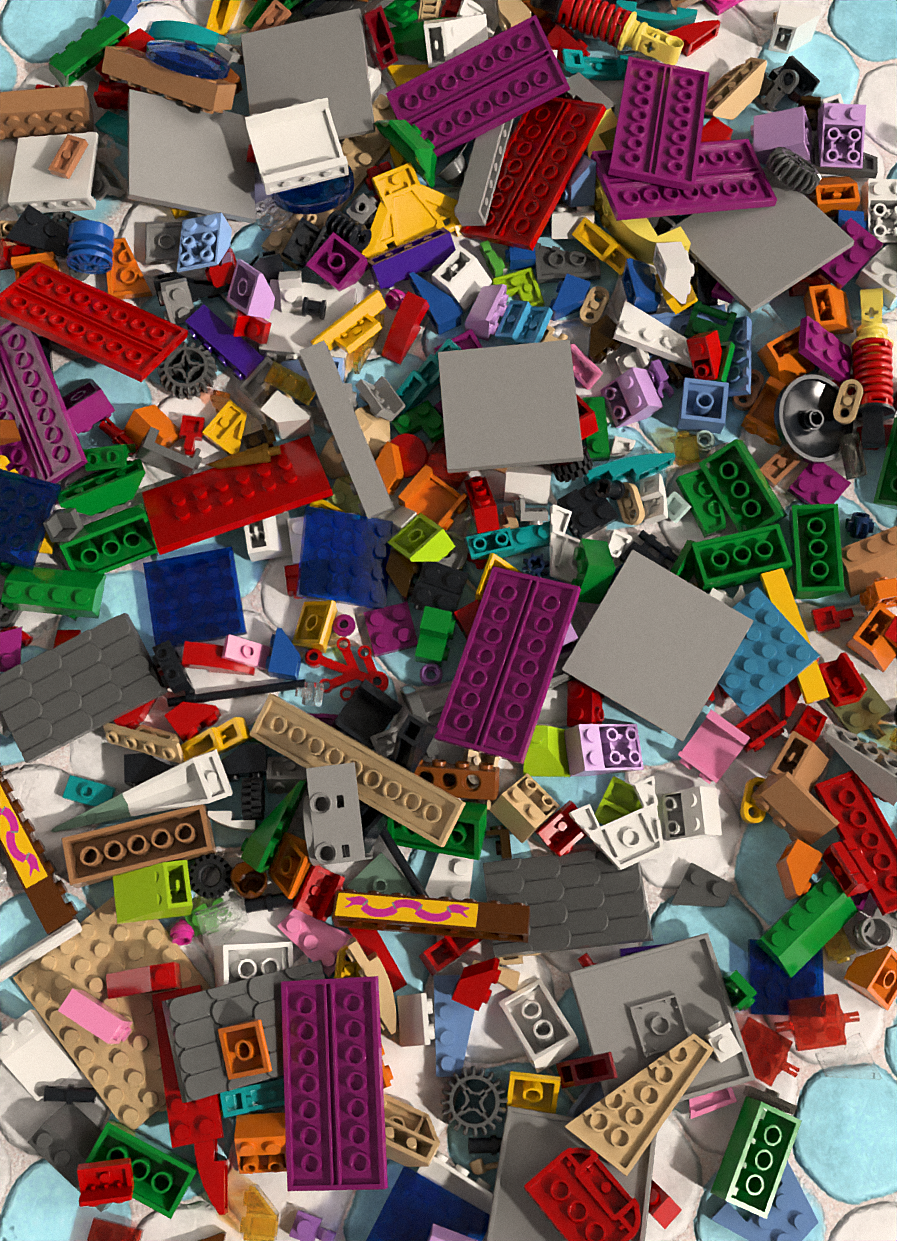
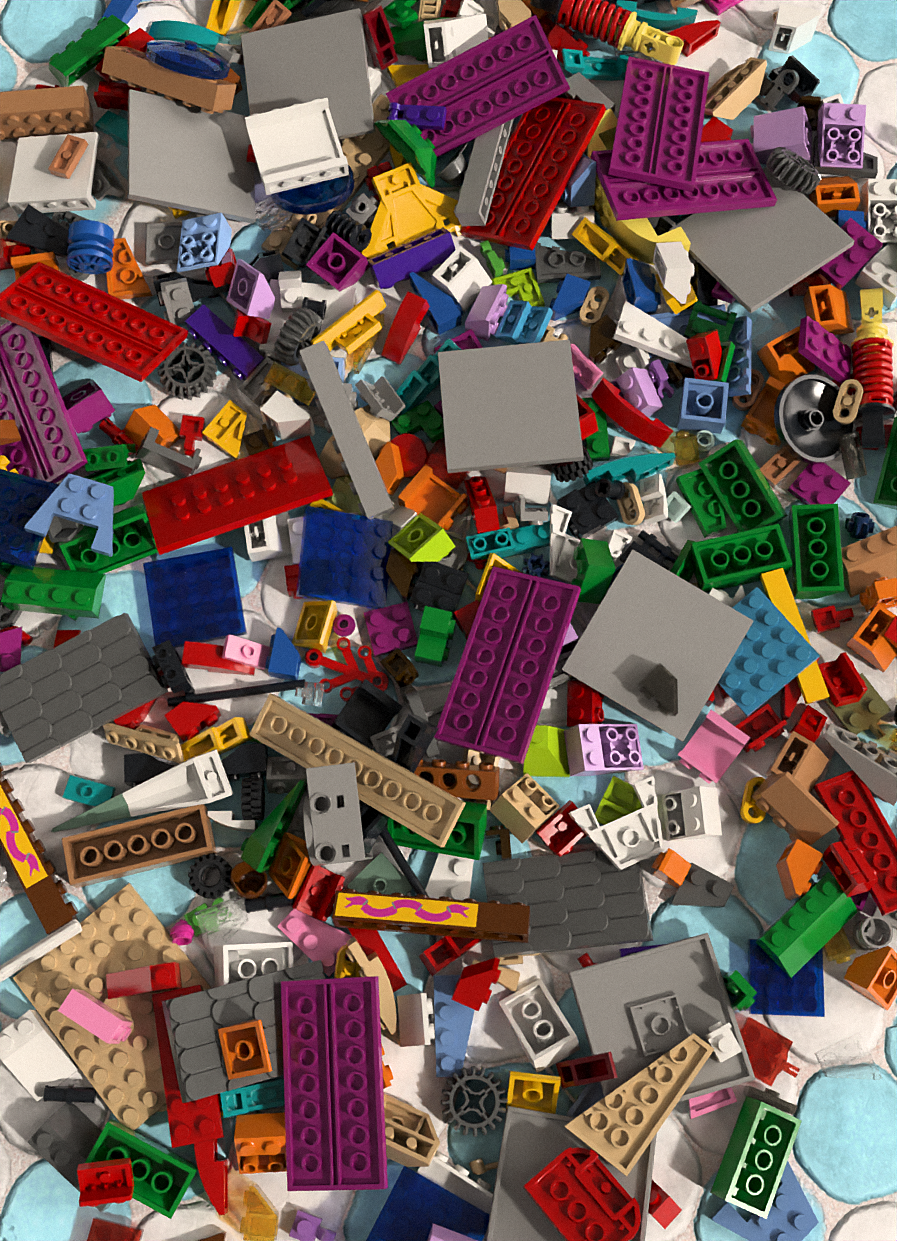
lime slope [112,860,193,924] -> none
pearl gold bar [206,443,281,469] -> none
clear orange plate [210,390,232,413] -> none
dark pink plate [385,289,406,310] -> none
medium lavender plate [420,663,443,686] -> none
black pin [468,1135,502,1156] -> none
clear red plate [774,993,860,1051] -> none
none -> medium blue wing [24,473,114,557]
none -> dark grey gear [274,307,322,366]
none -> dark brown bracket [380,648,419,688]
none -> dark purple plate [387,102,447,130]
none -> red slope [591,378,673,448]
none -> clear smoke slope [638,663,678,717]
none -> orange slope [651,848,691,889]

